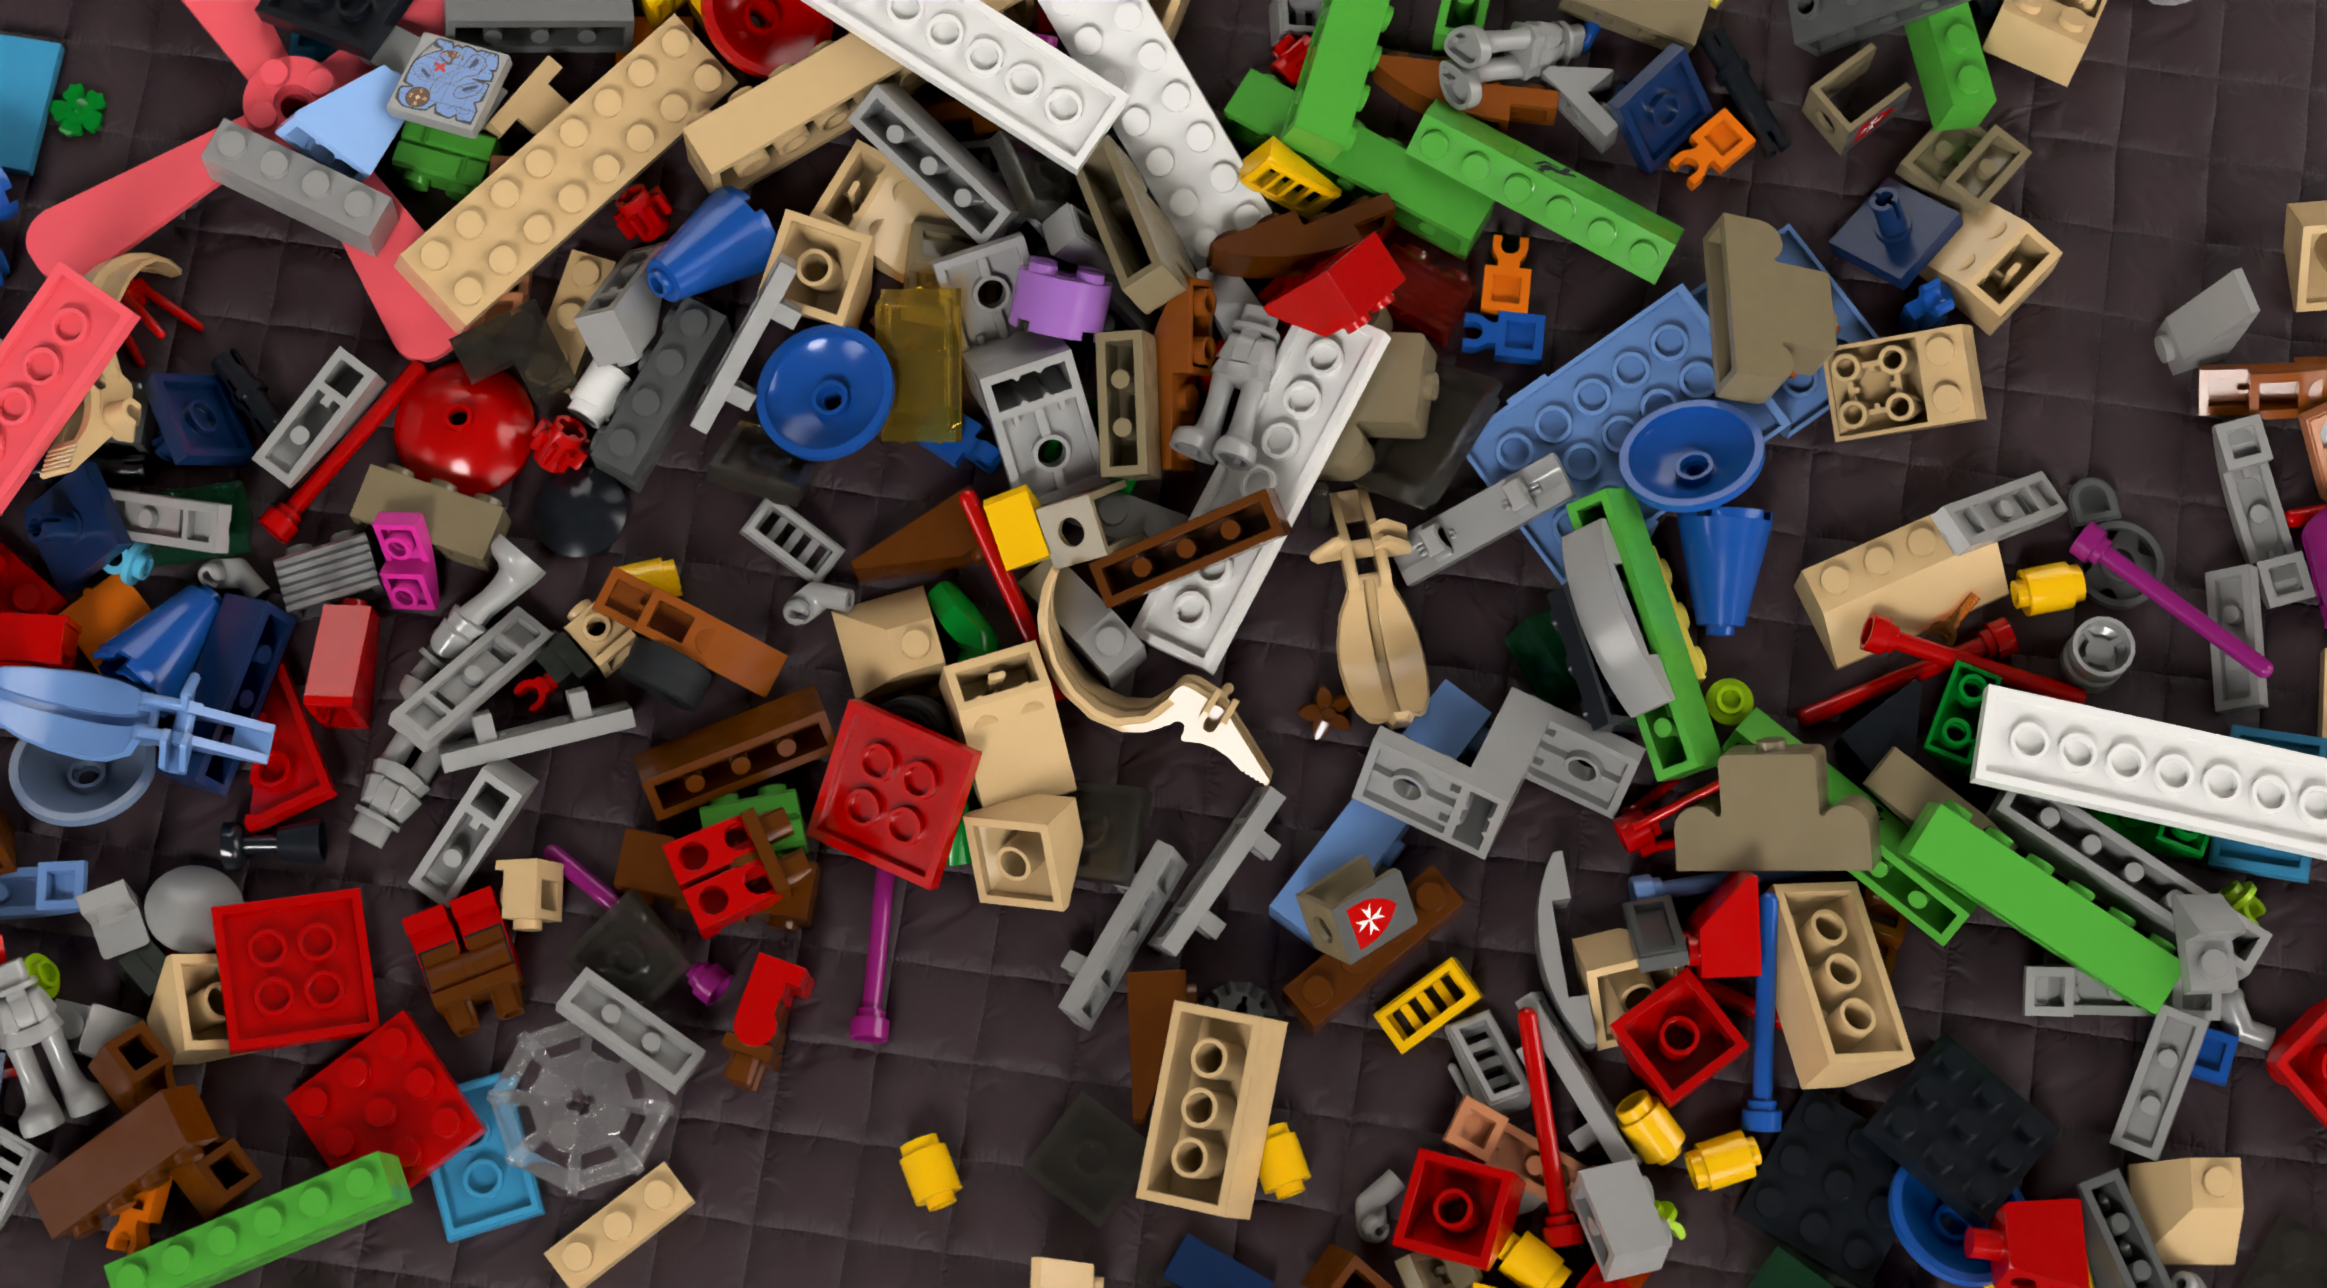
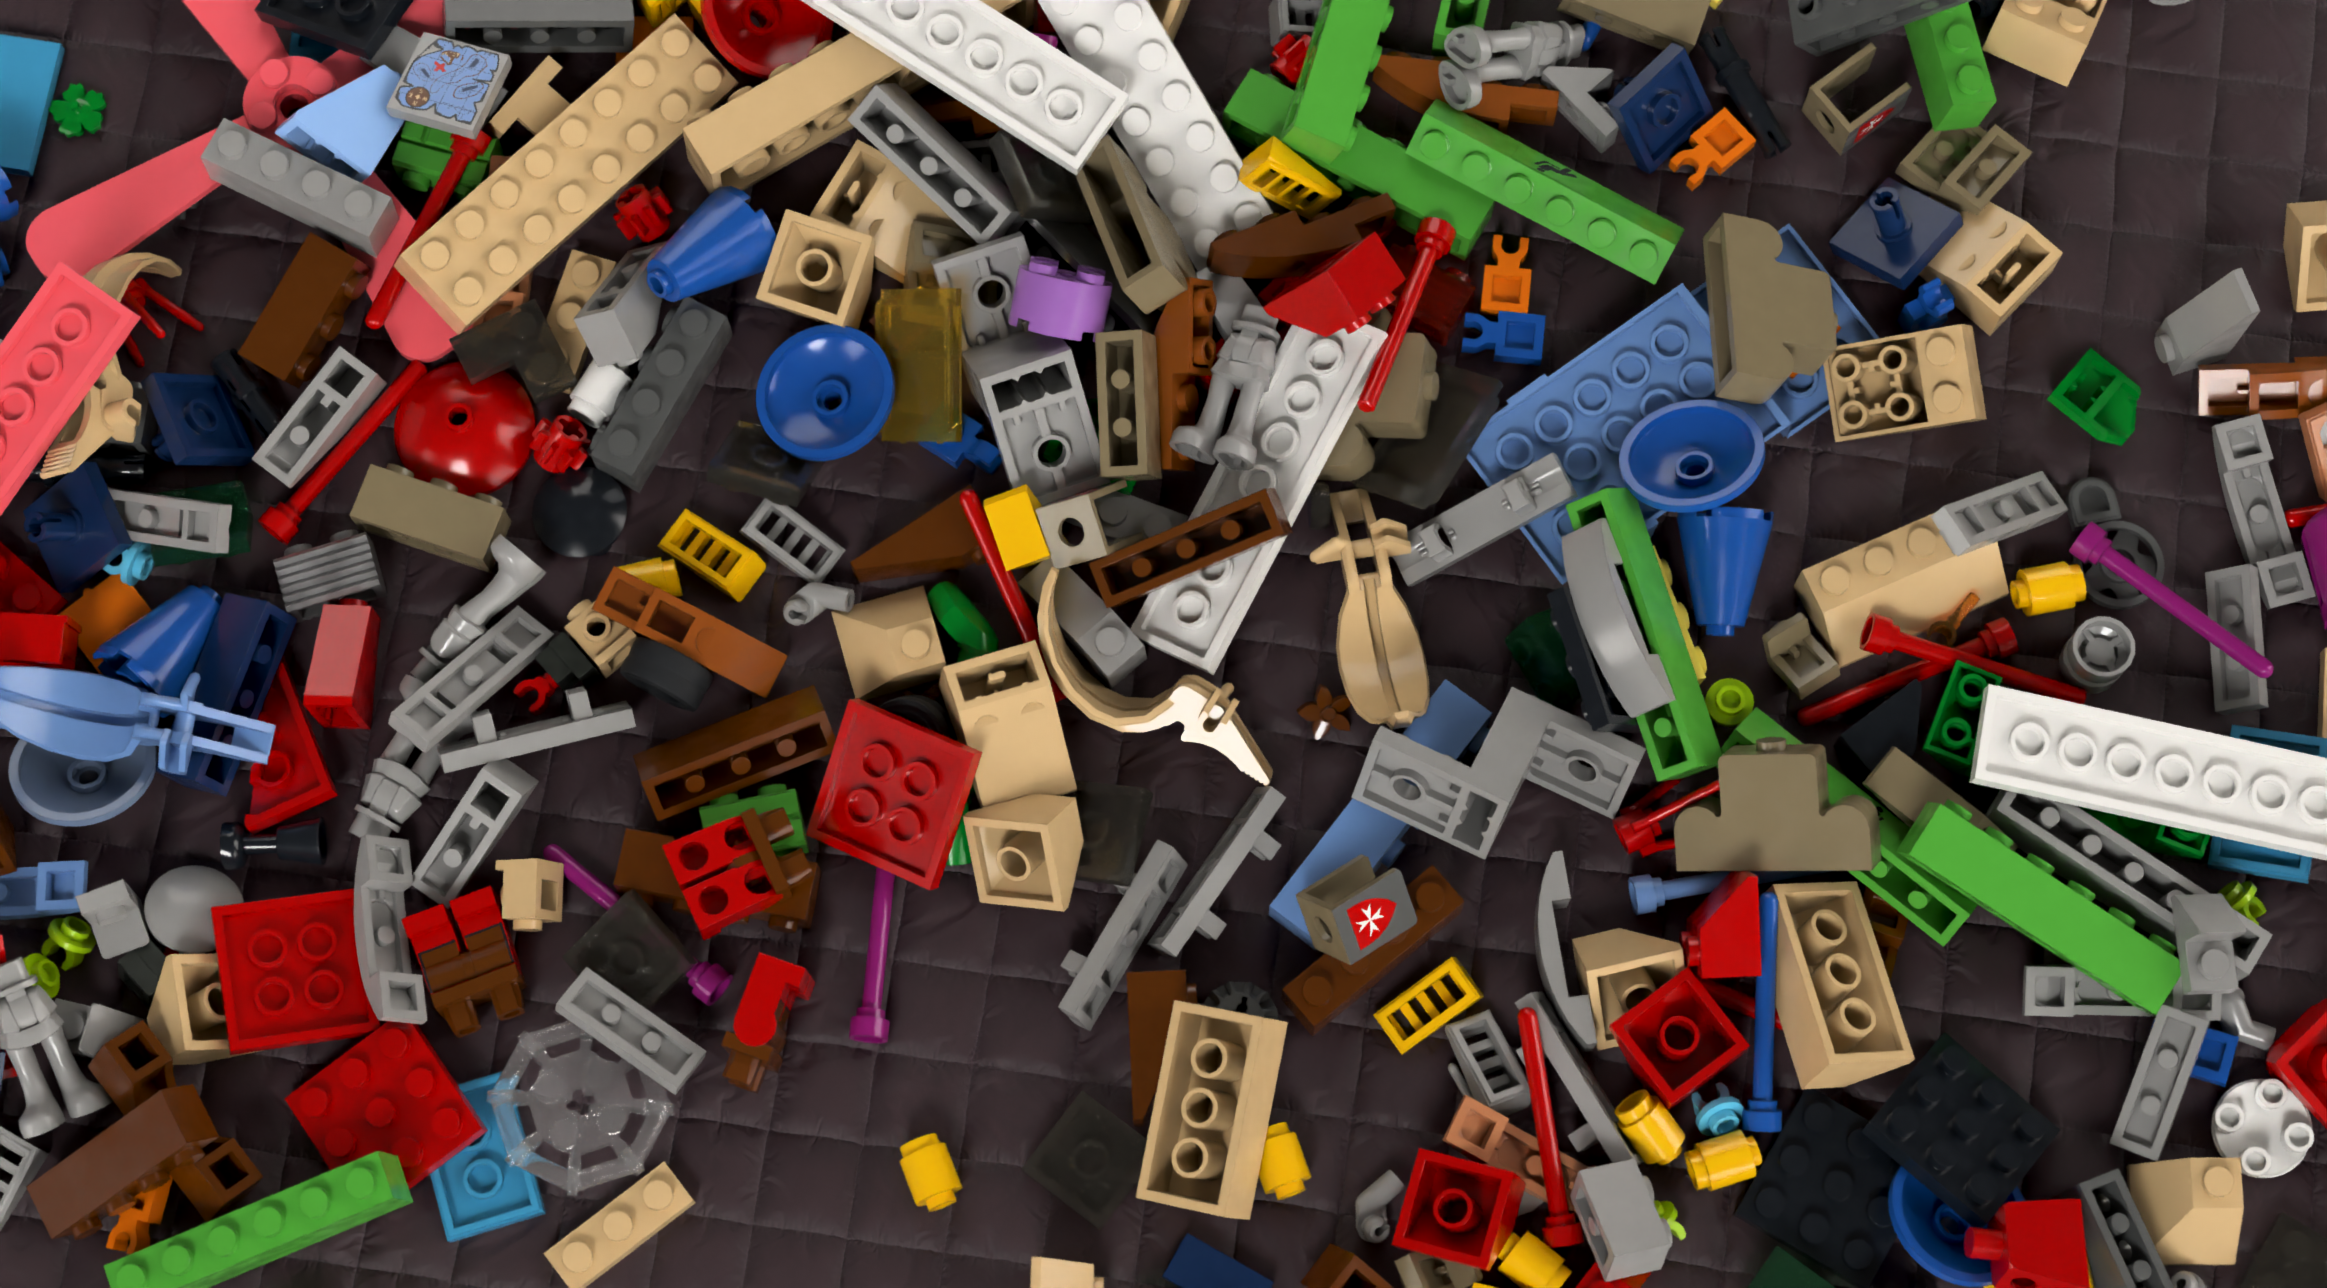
light grey arm [198,558,272,600] -> none
dark pink slope [372,512,439,610] -> none
light grey hinge [690,252,802,435] -> none
light grey slope [1042,203,1116,276] -> none
dark grey tile [1622,895,1689,973] -> none
none -> lime plate [41,916,96,971]
none -> reddish brown brick [238,232,371,389]
none -> light grey slope [354,834,427,1024]
none -> red piece [365,130,492,330]
none -> yellow slope [657,508,766,602]
none -> red piece [1357,217,1456,412]
none -> medium azure plate [1692,1082,1744,1136]
none -> dark tan bracket [1762,612,1841,700]
none -> green slope [2046,348,2141,446]
none -> white dish [2211,1079,2314,1178]

